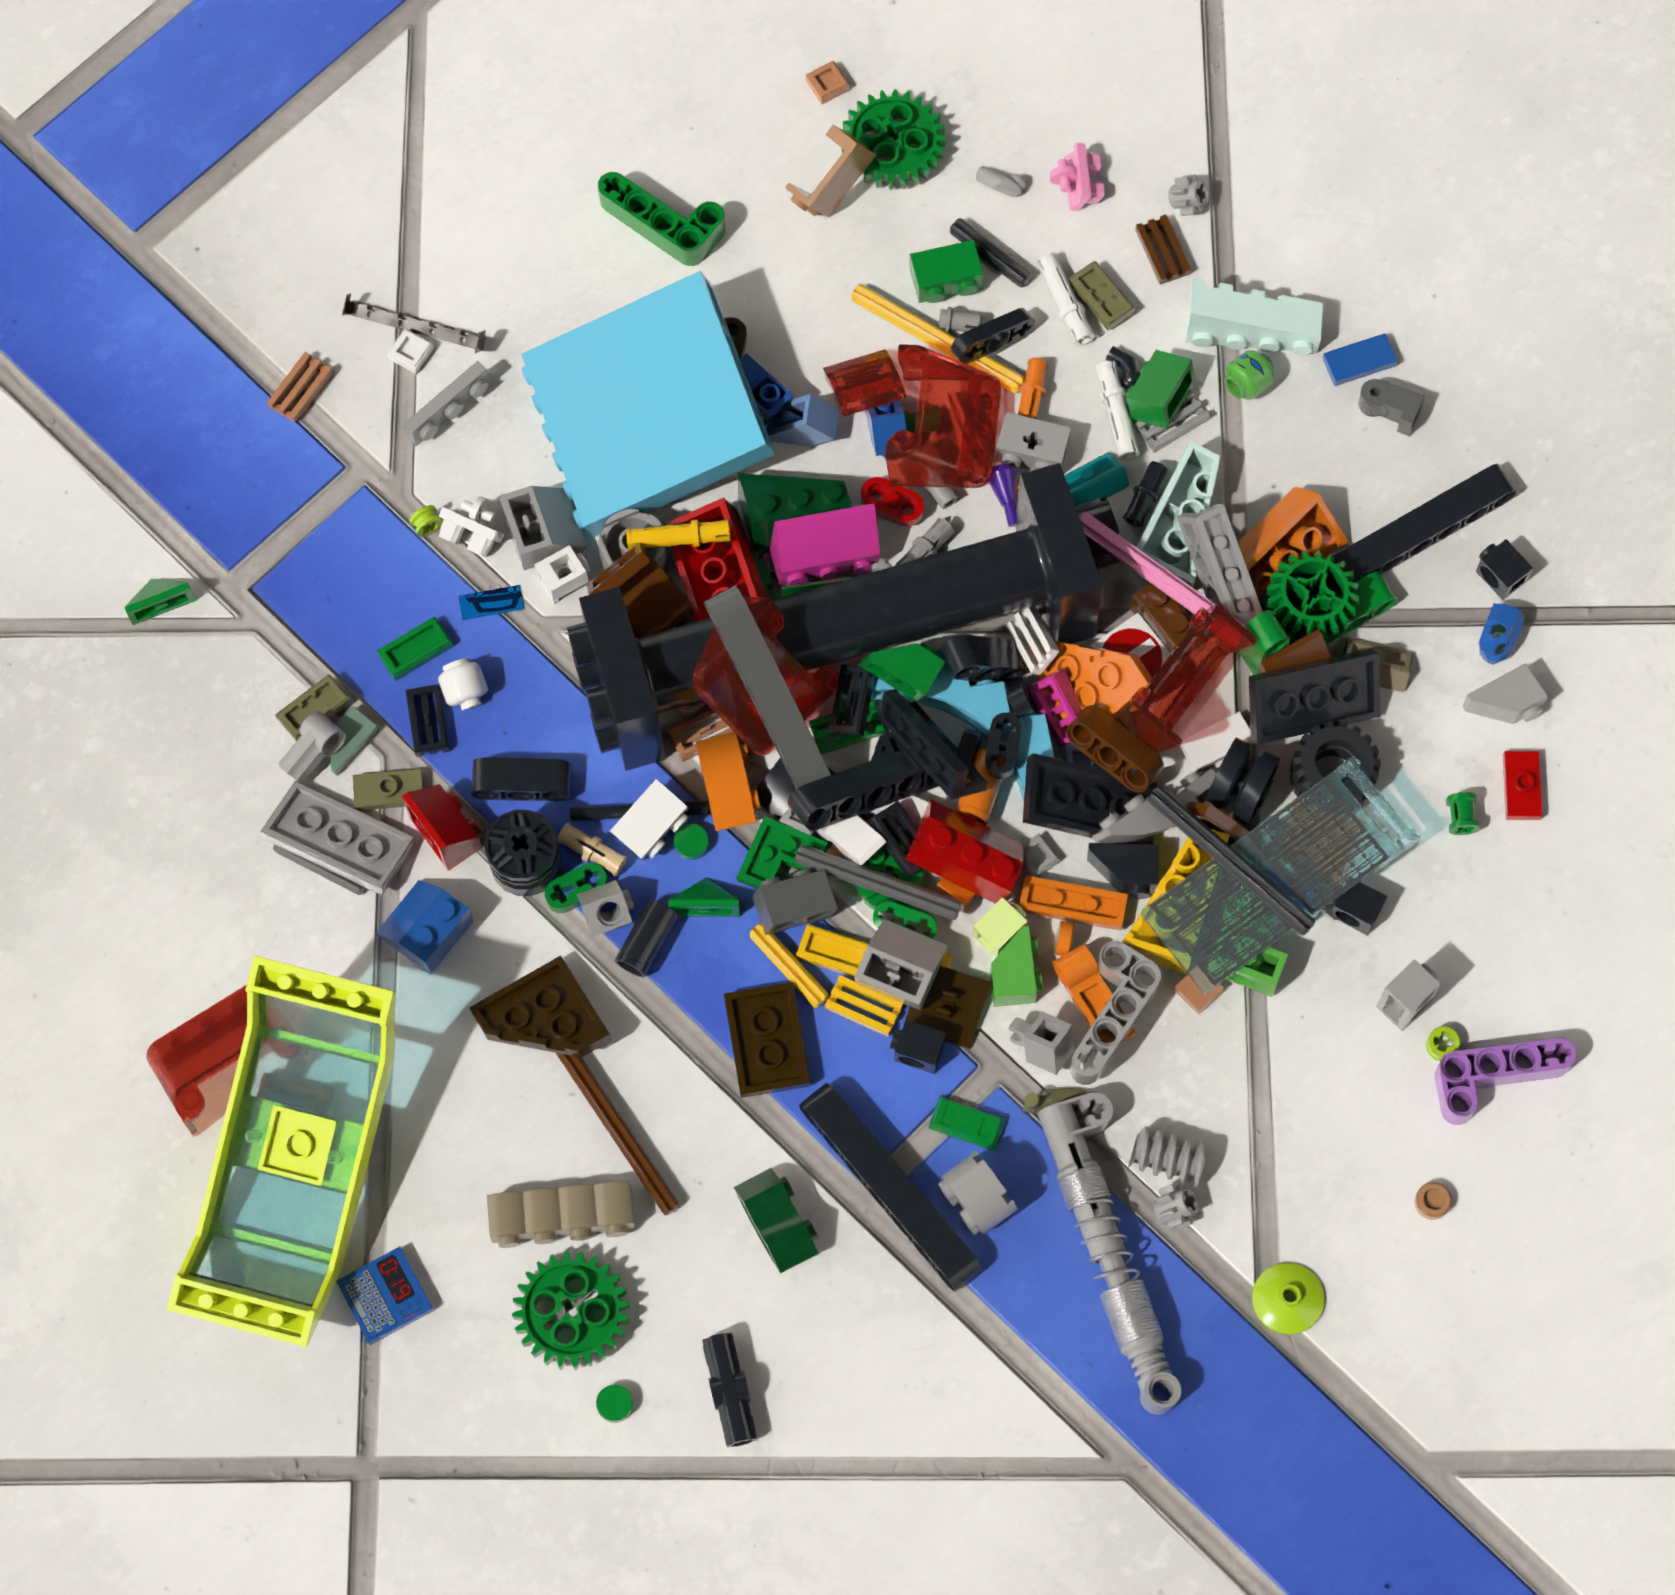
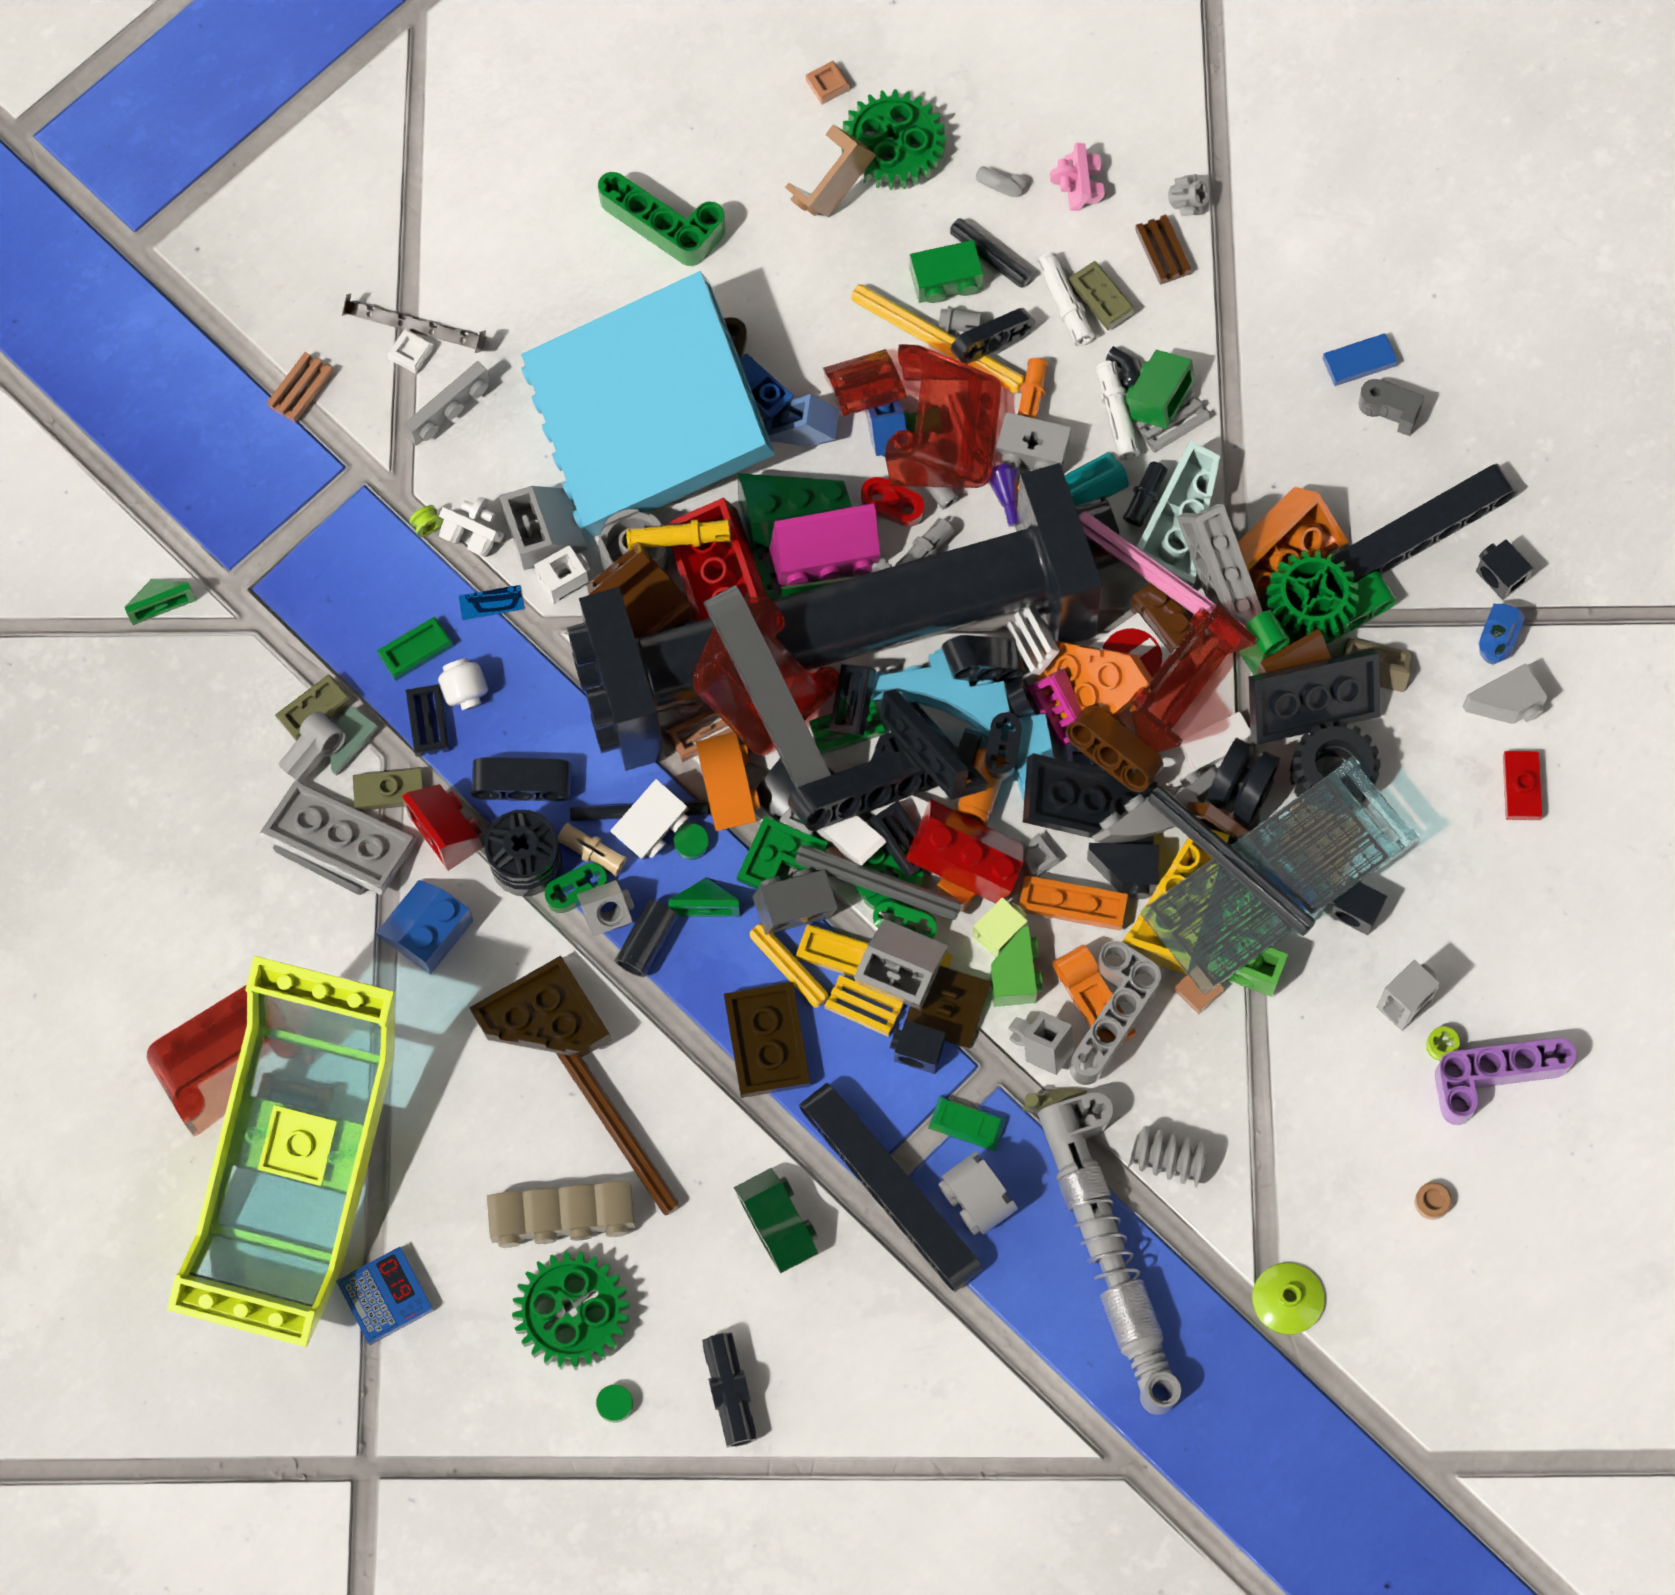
green slope [859,643,945,702] -> none
orange tile [1054,921,1074,956] -> none
light grey gear [1153,1184,1198,1230] -> none
light aqua wedge [1185,277,1323,355] -> none
bright green head [1224,350,1274,400] -> none
green bush [1446,792,1480,835] -> none

